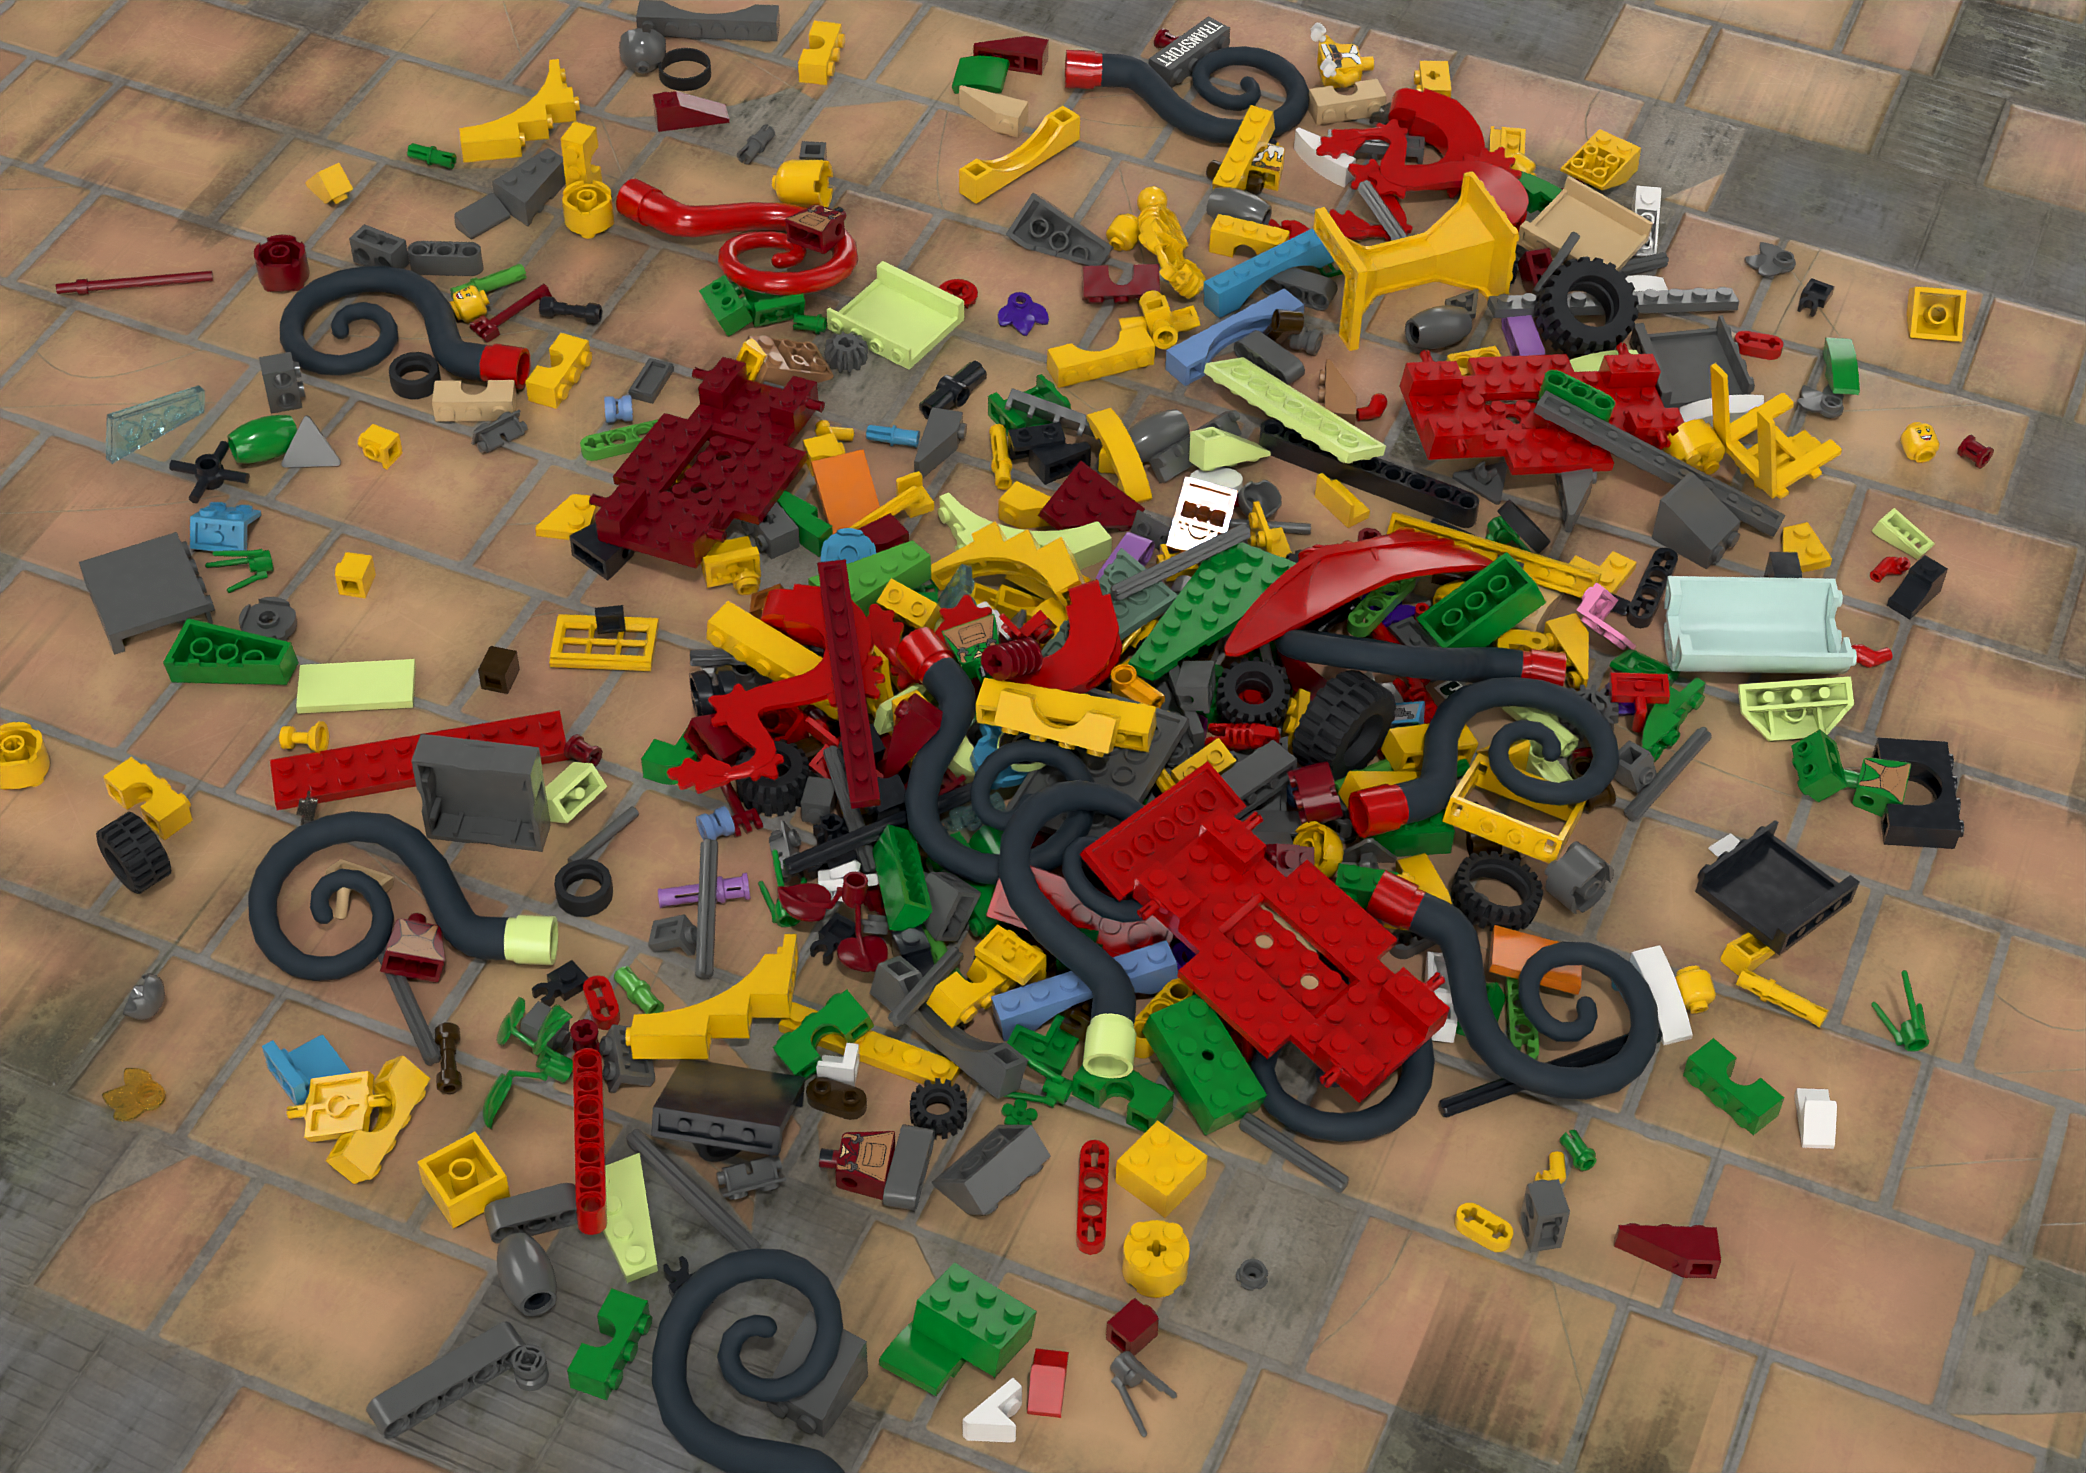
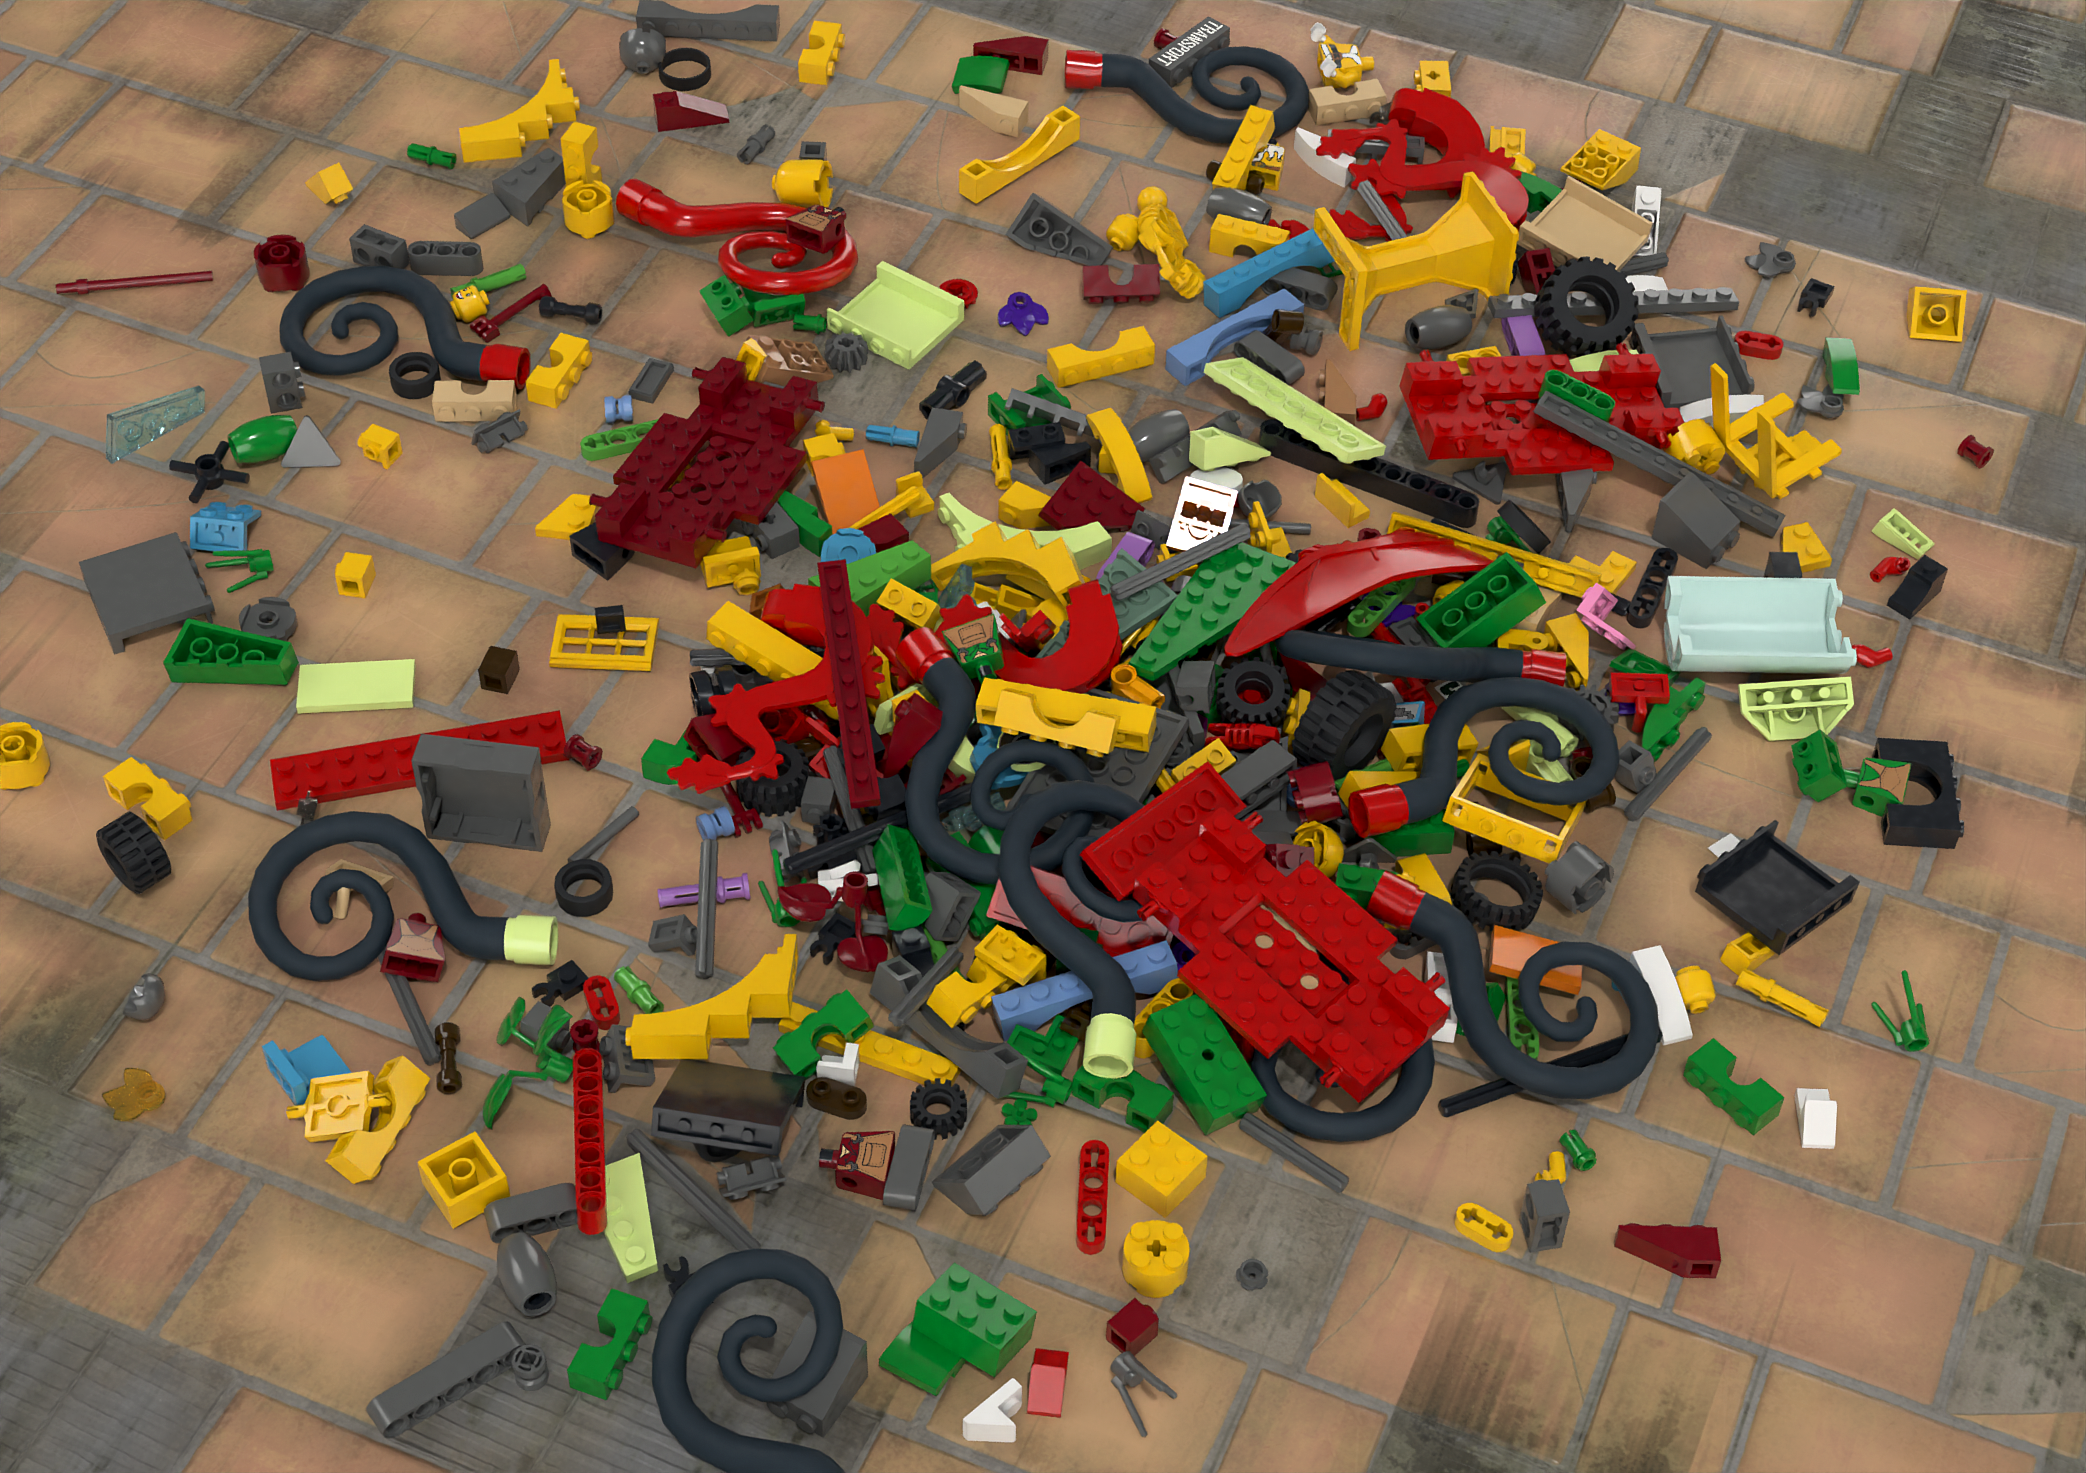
yellow piece [279,721,329,753] -> none
yellowish green brick [545,762,607,823] -> none
dark red piece [981,637,1043,681] -> none
yellow brick [1118,291,1201,349] -> none
dark grey bar [1532,232,1580,295] -> none
yellow head [1900,422,1940,463] -> none

